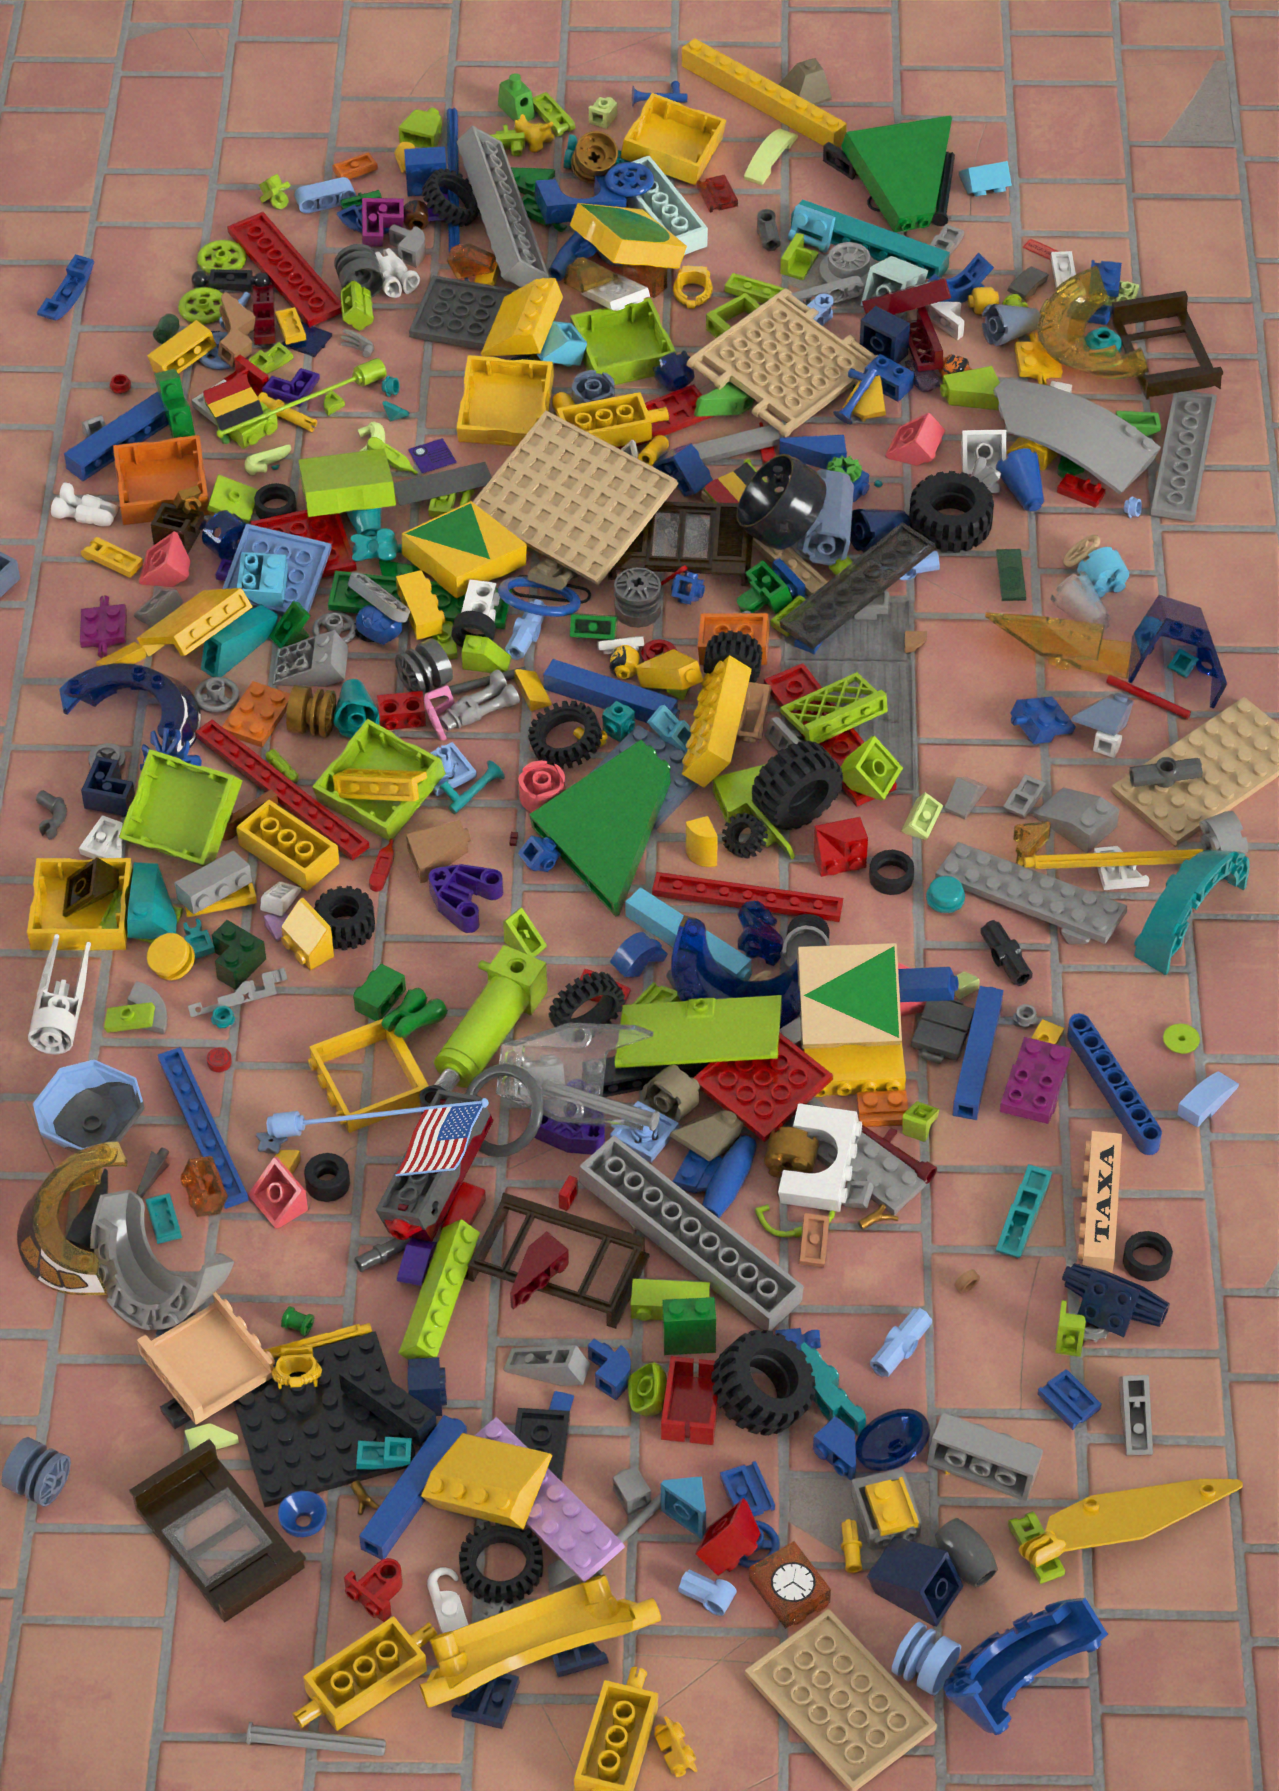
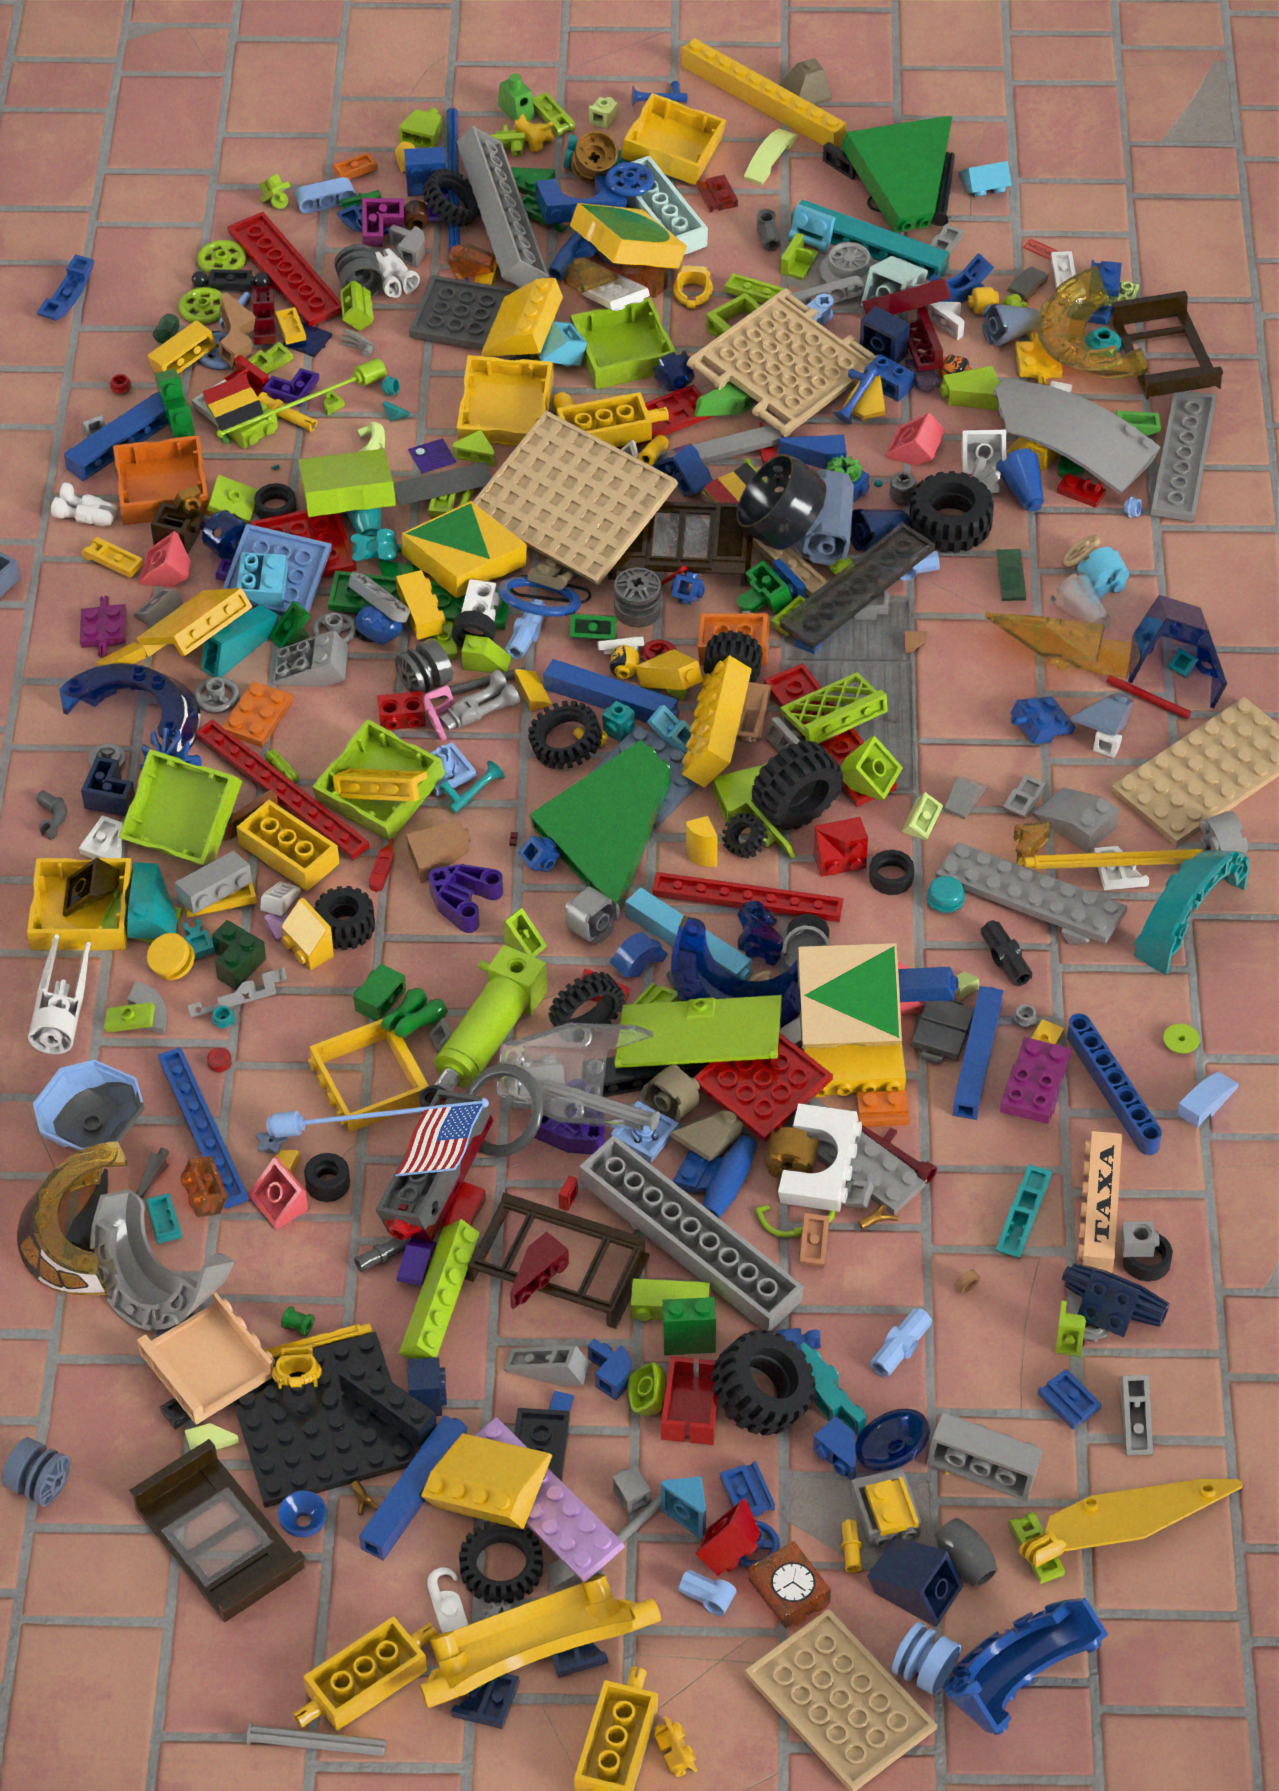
yellowish green piece [244,444,291,476] -> none
pearl gold wheel [286,685,336,738] -> none
teal cone [333,679,380,738] -> none
red pin [344,1558,403,1622] -> none
teal slope [356,1437,412,1469] -> none
lime piece [367,437,418,475] -> none
coral brick [518,761,565,813] -> none
sand blue brick [572,370,615,404] -> none
lime slope [902,1101,940,1142] -> none
dark grey piece [1129,757,1203,788] -> none
none -> light grey slope [429,1018,452,1052]
none -> lime slope [452,430,497,467]
none -> light grey brick [565,886,620,944]
none -> flat silver piece [889,472,917,504]
none -> light grey brick [1120,1221,1159,1257]

